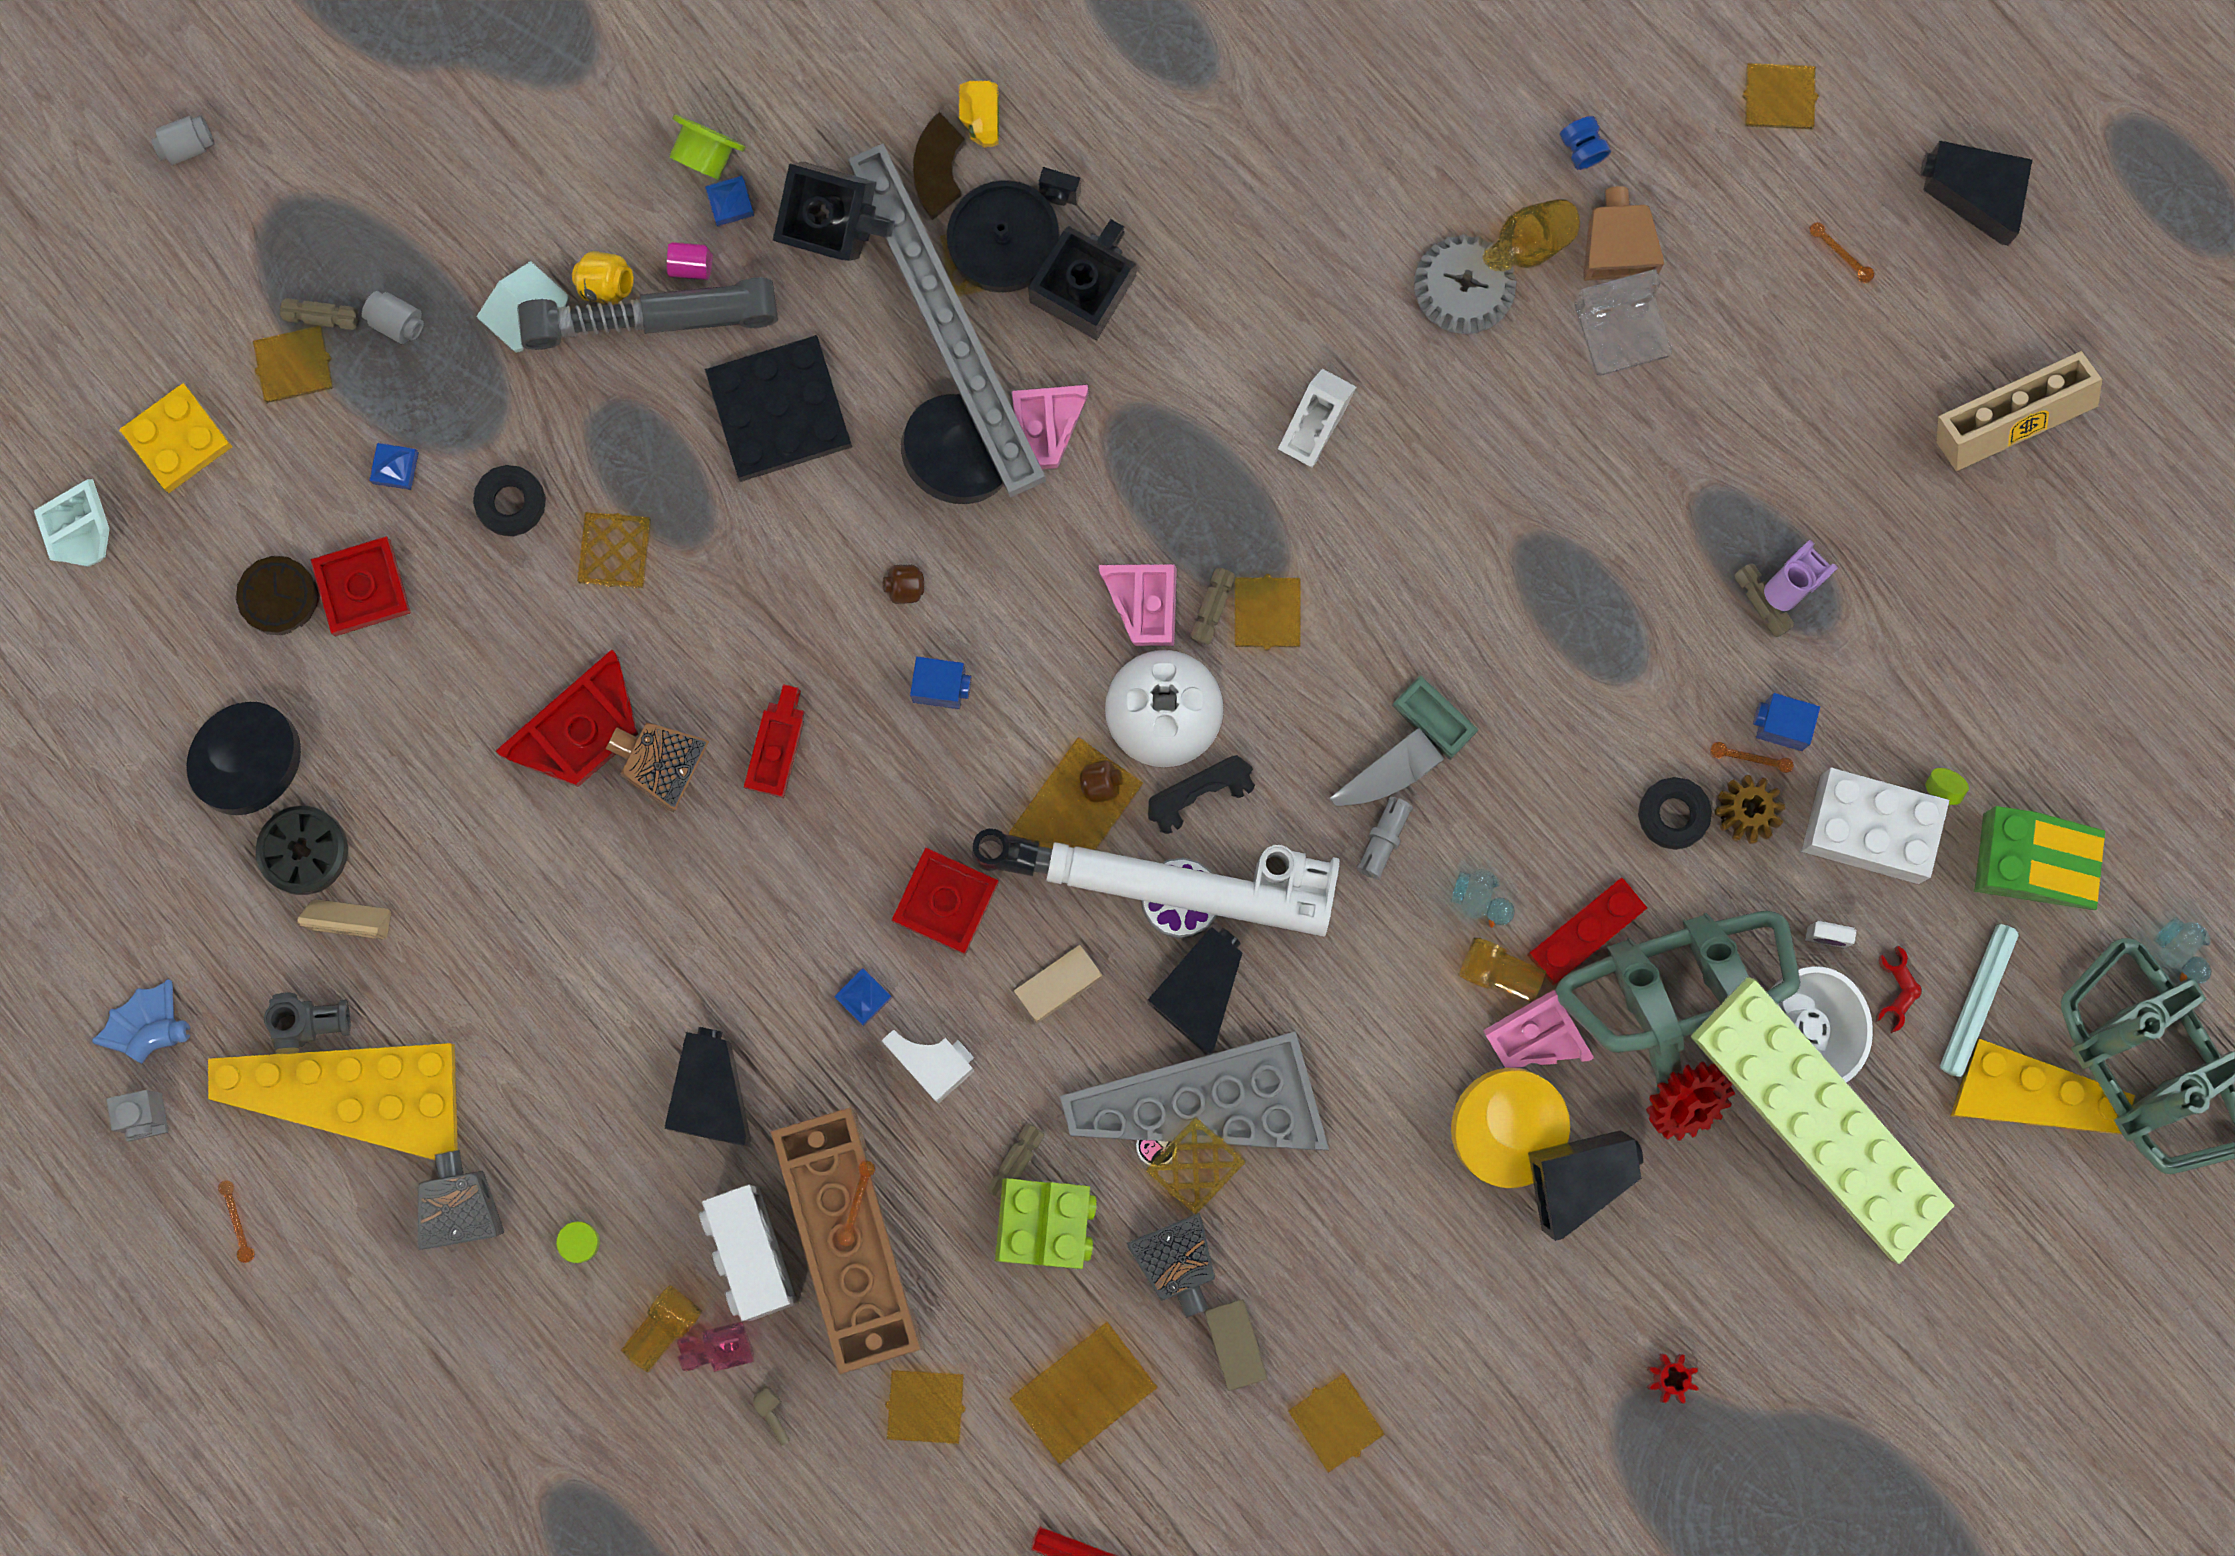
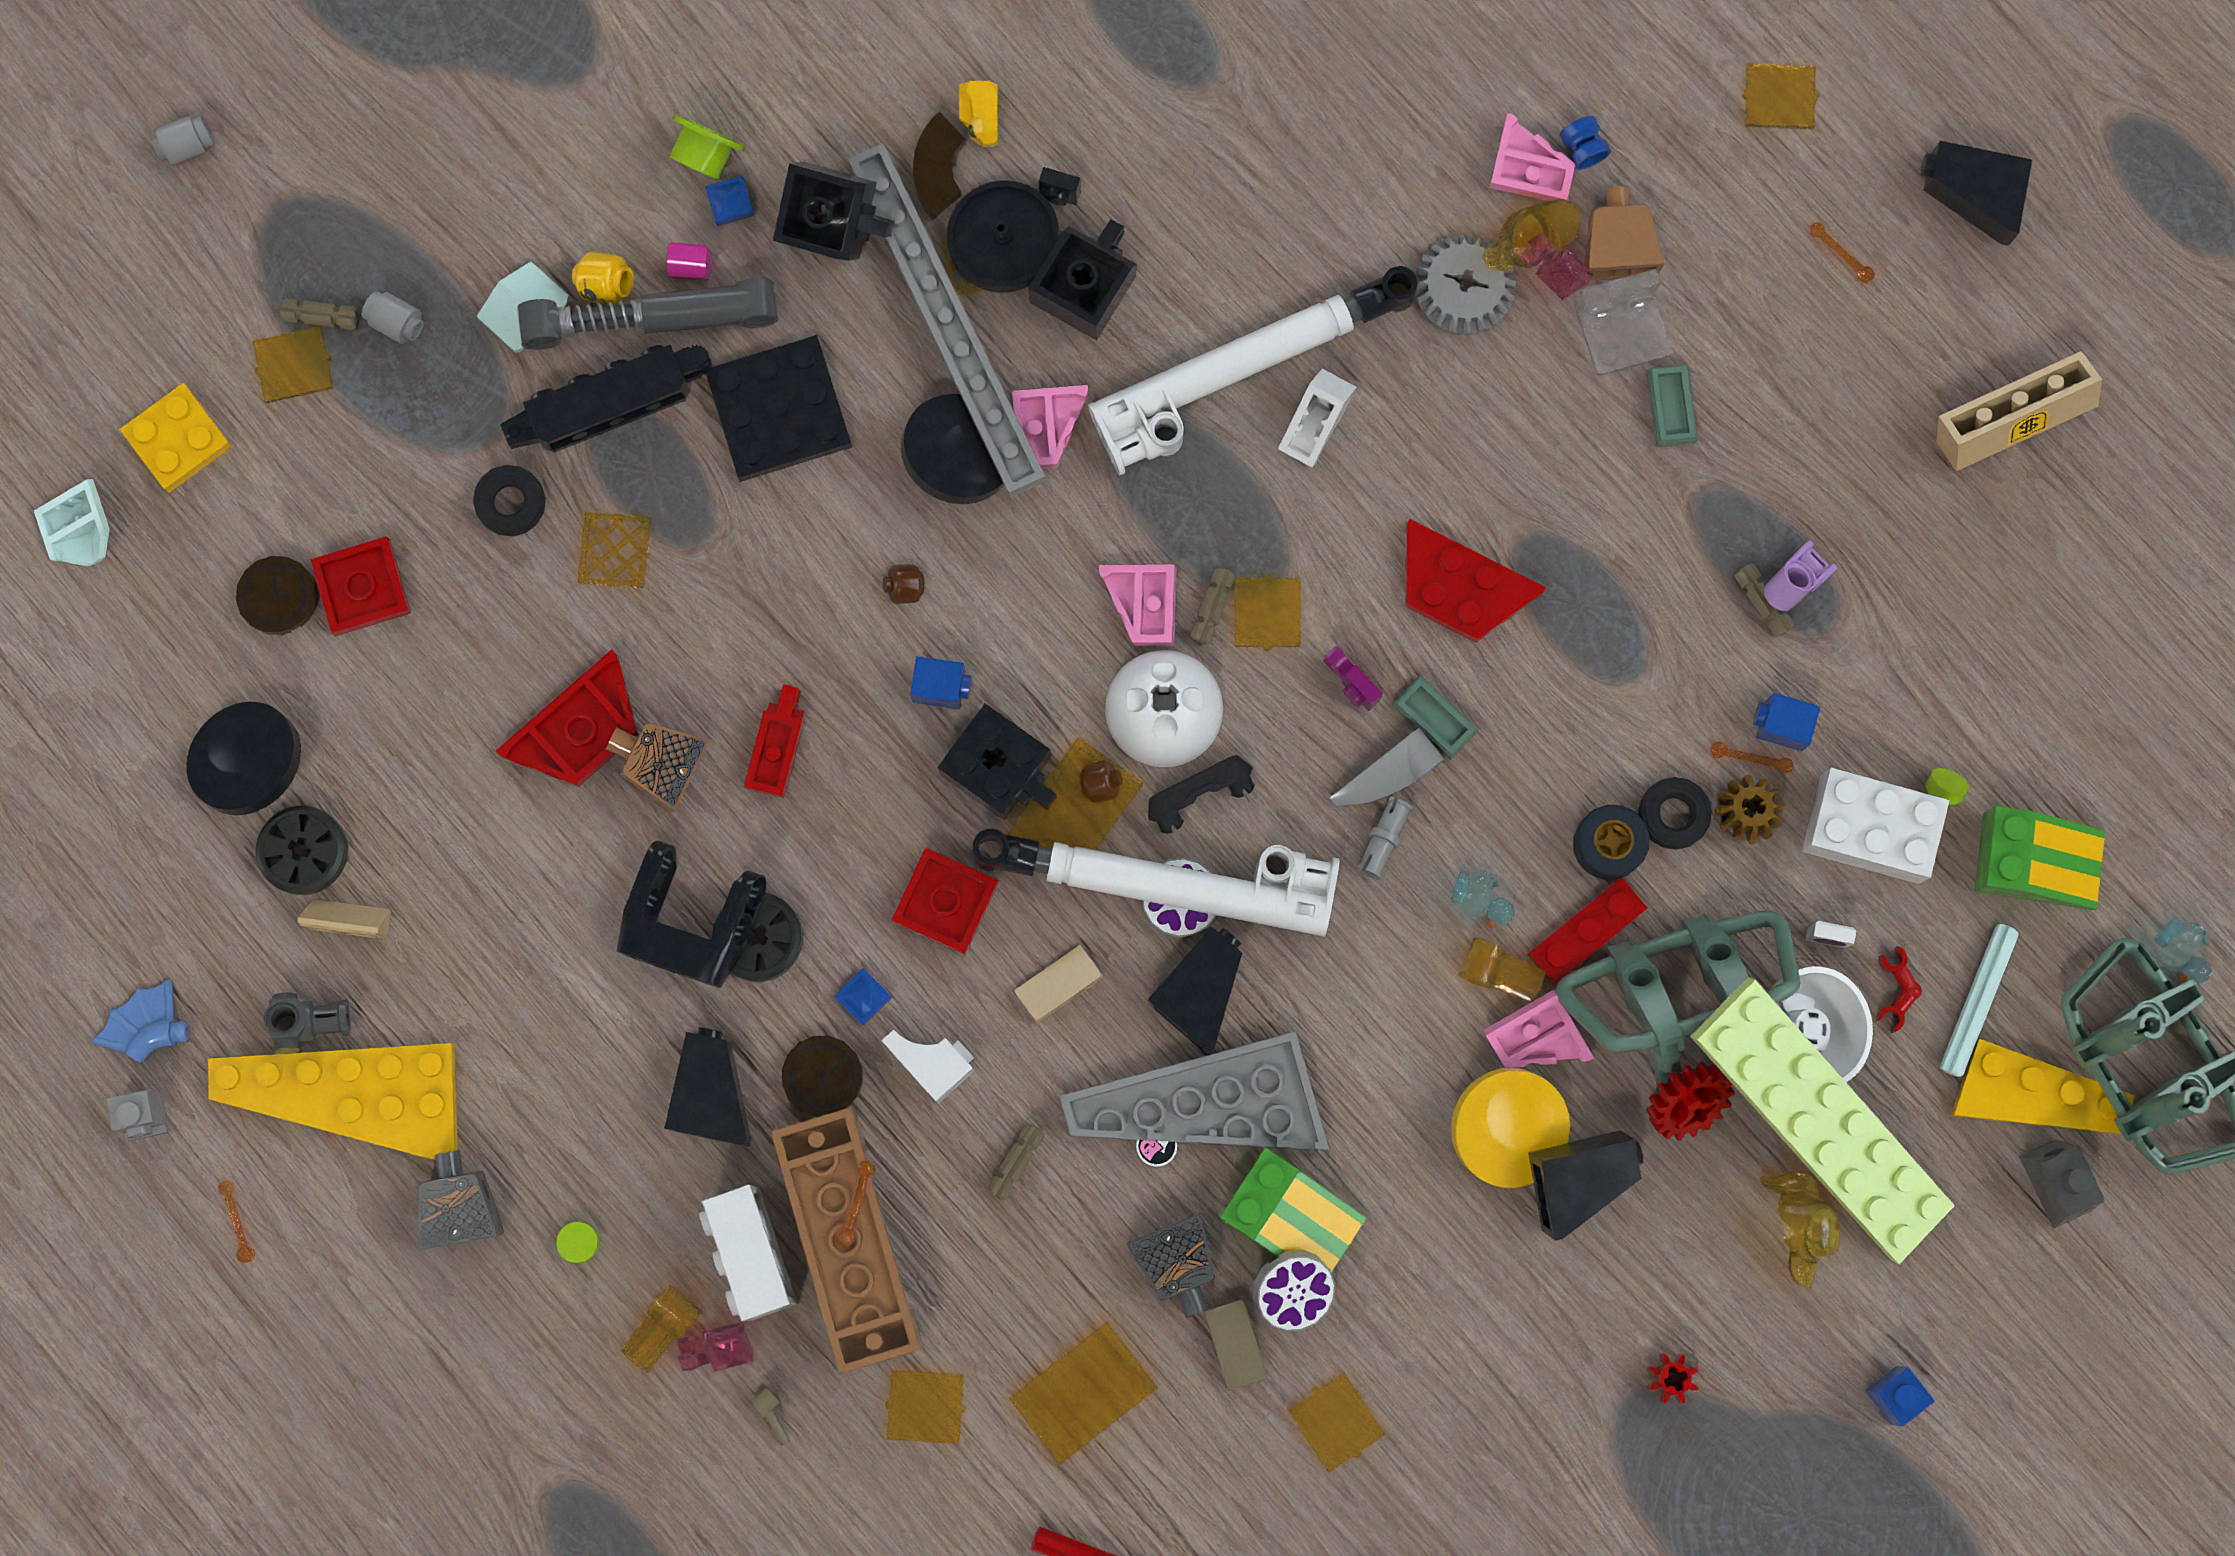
blue tile [369,443,419,490] -> none
lime plate [995,1178,1097,1269] -> none
clear yellow window [1146,1116,1246,1215] -> none
none -> black hinge [500,344,713,453]
none -> black connector [616,841,767,988]
none -> pearl dark grey wheel [712,893,803,982]
none -> dark brown tile [782,1036,863,1117]
none -> black hinge [937,703,1057,820]
none -> white piece [1088,266,1418,476]
none -> bright green slope [1219,1148,1366,1272]
none -> tile [1253,1250,1336,1332]
none -> magenta plate [1323,645,1383,712]
none -> red wing [1405,519,1546,643]
none -> bright pink wing [1489,113,1575,205]
none -> clear pink plate [1521,233,1593,300]
none -> black wheel [1573,804,1649,880]
none -> sand green tile [1647,364,1698,447]
none -> clear yellow hair [1760,1172,1841,1288]
none -> blue brick [1865,1366,1935,1427]
none -> dark grey torso [2019,1140,2104,1228]

